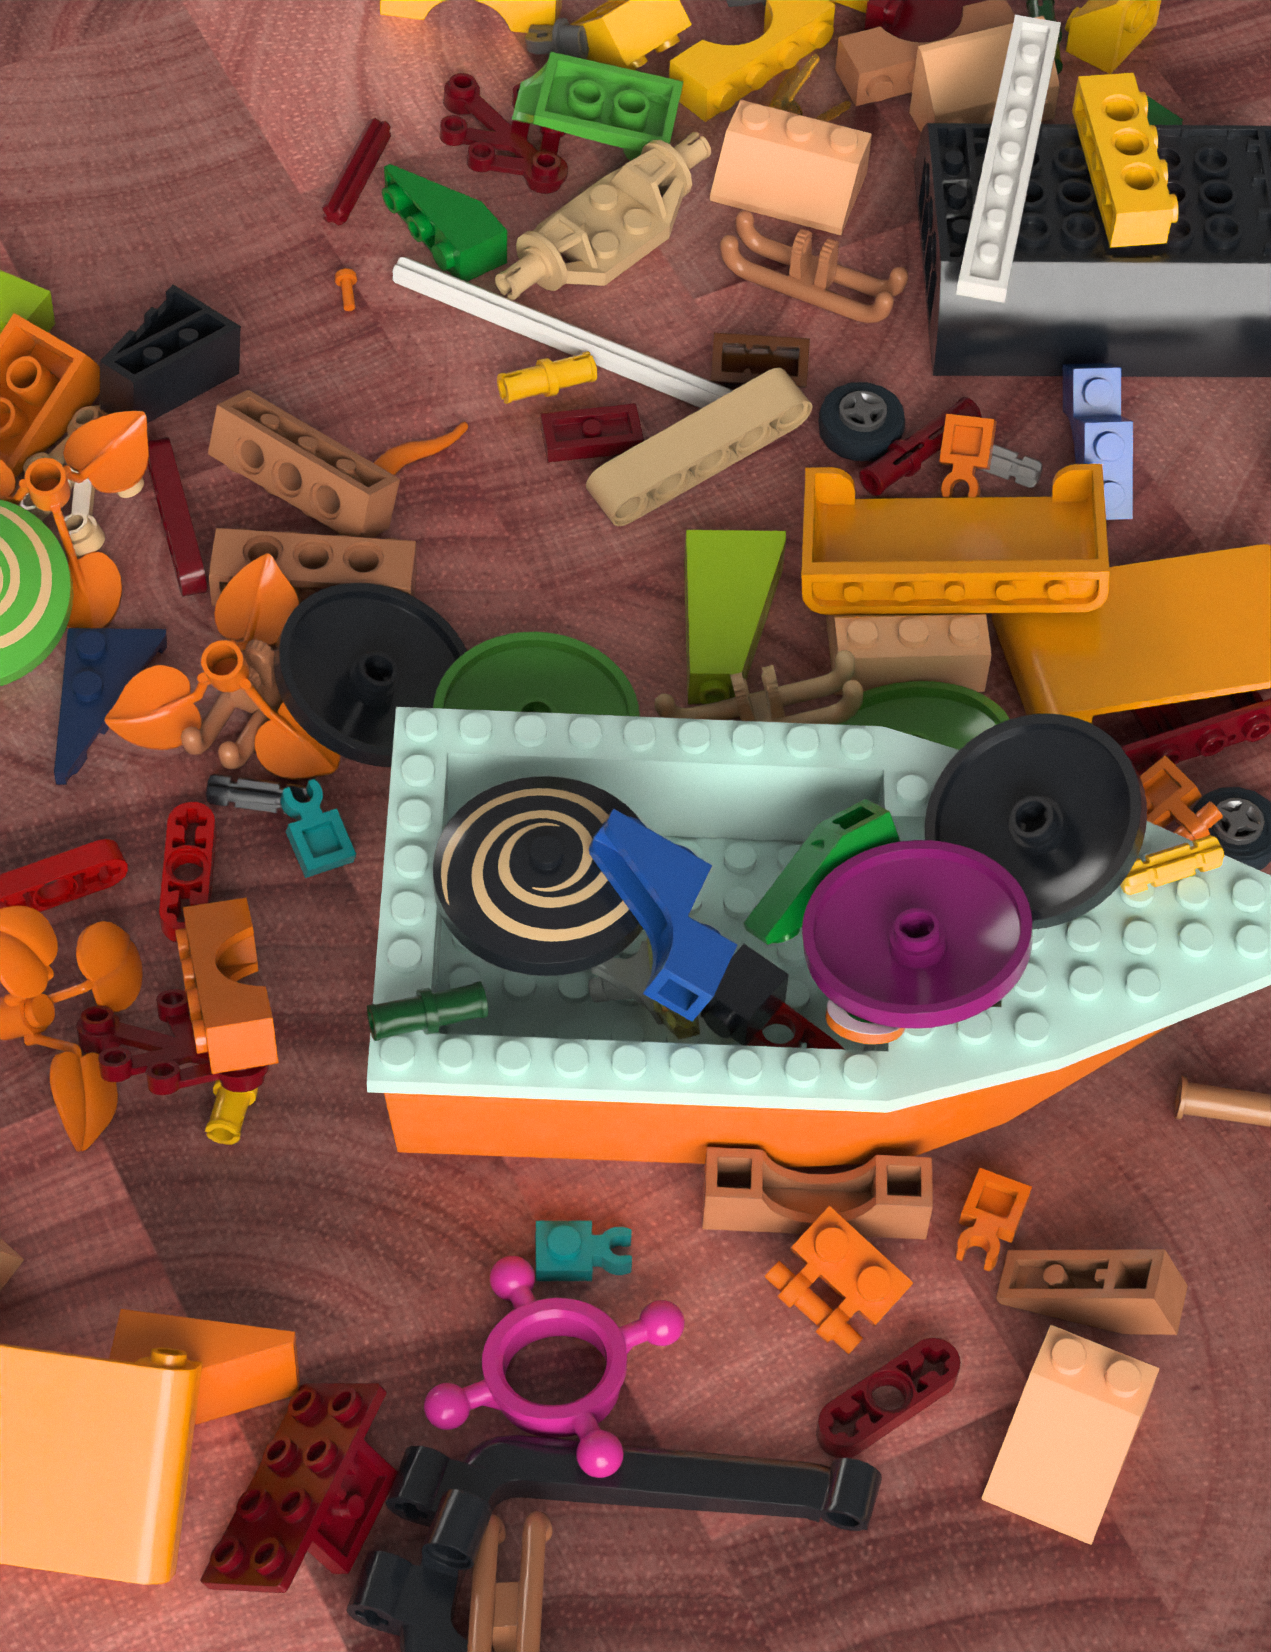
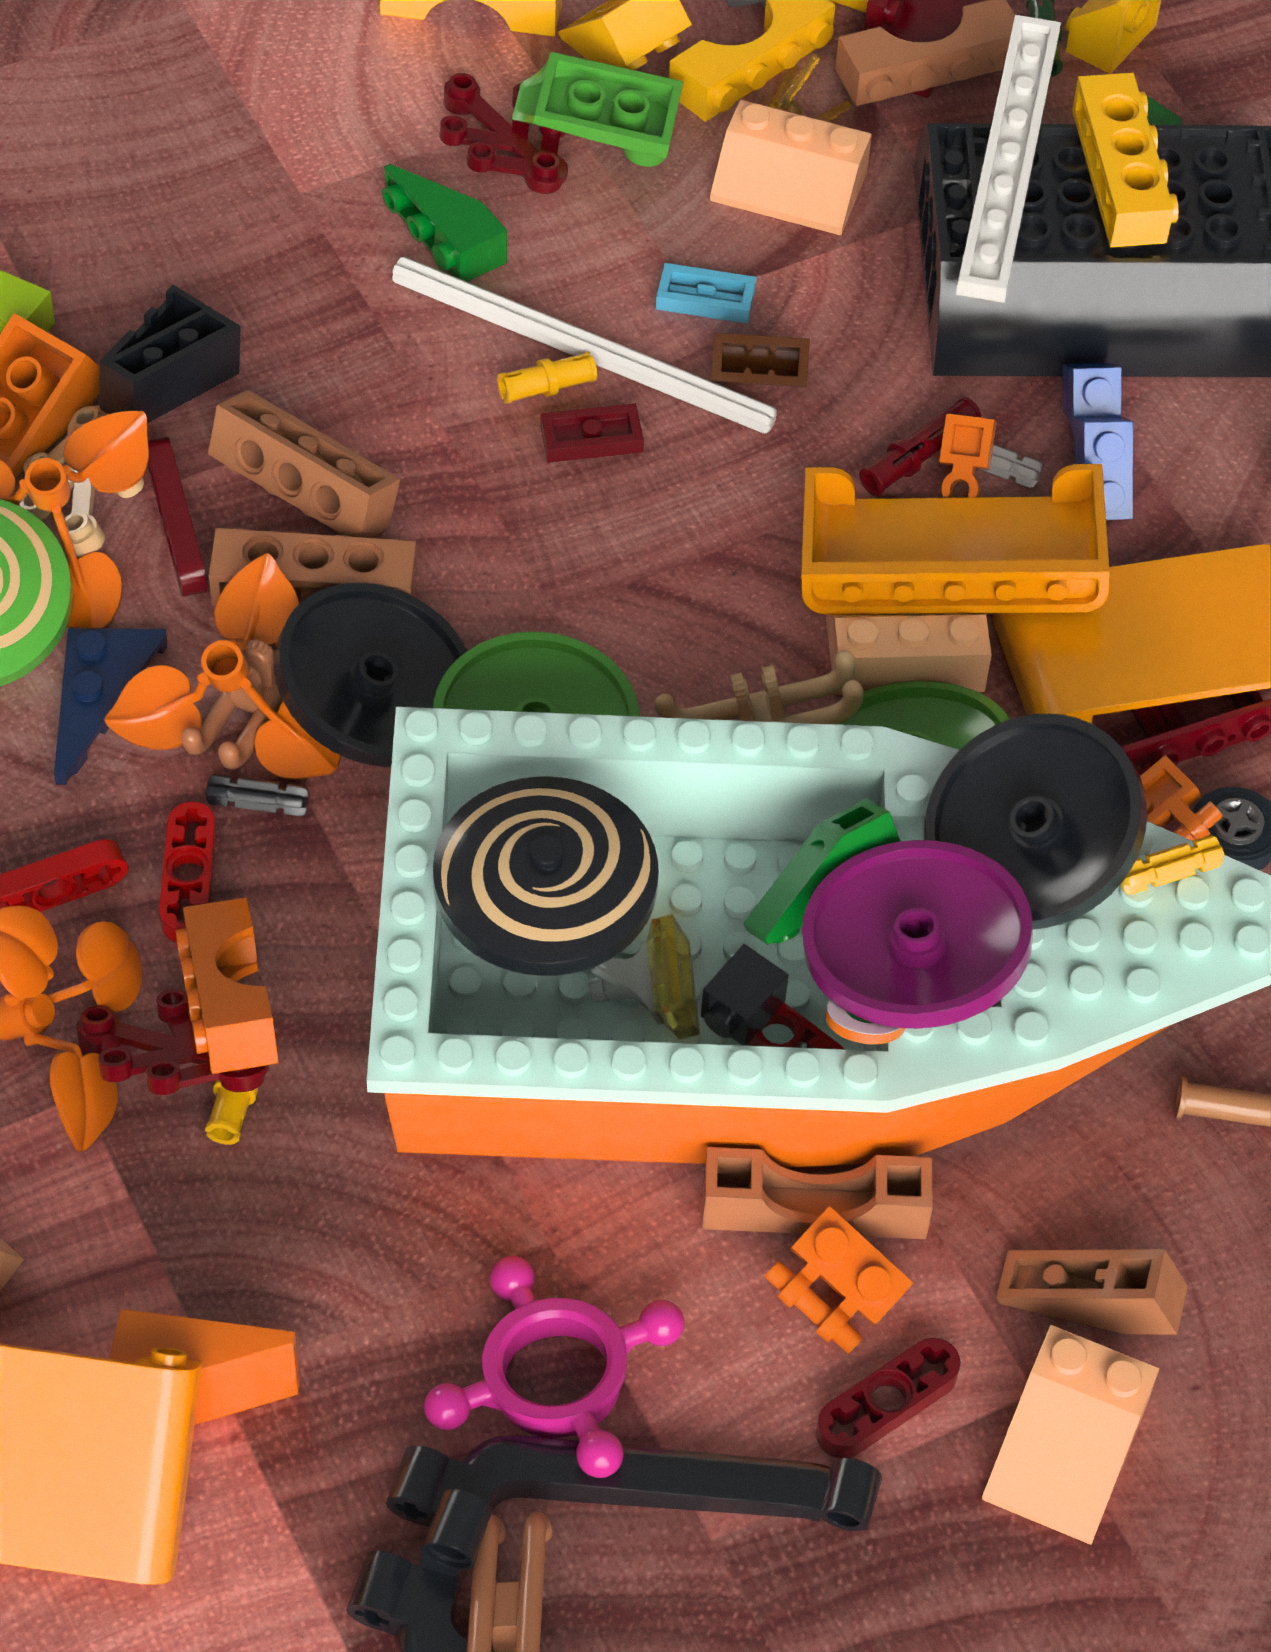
dark red bracket [200,1383,397,1593] -> none
teal plate [280,779,357,878] -> none
dark red axle [322,118,391,226] -> none
orange piece [334,268,357,311] -> none
dark green pin [367,981,488,1041] -> none
orange animal [374,422,468,475] -> none
tan plate [495,132,711,300] -> none
dark grey piece [524,17,589,59] -> none
teal plate [535,1221,632,1281] -> none
tan beam [586,368,813,526] -> none
blue arch [589,809,737,1022] -> none
lime slope [684,530,786,704] -> none
nougat piece [720,211,909,324] -> none
black wheel [818,382,905,461] -> none
light nougat slope [909,16,1060,132] -> none
orange plate [955,1168,1032,1272] -> none
none -> medium azure tile [656,263,757,324]

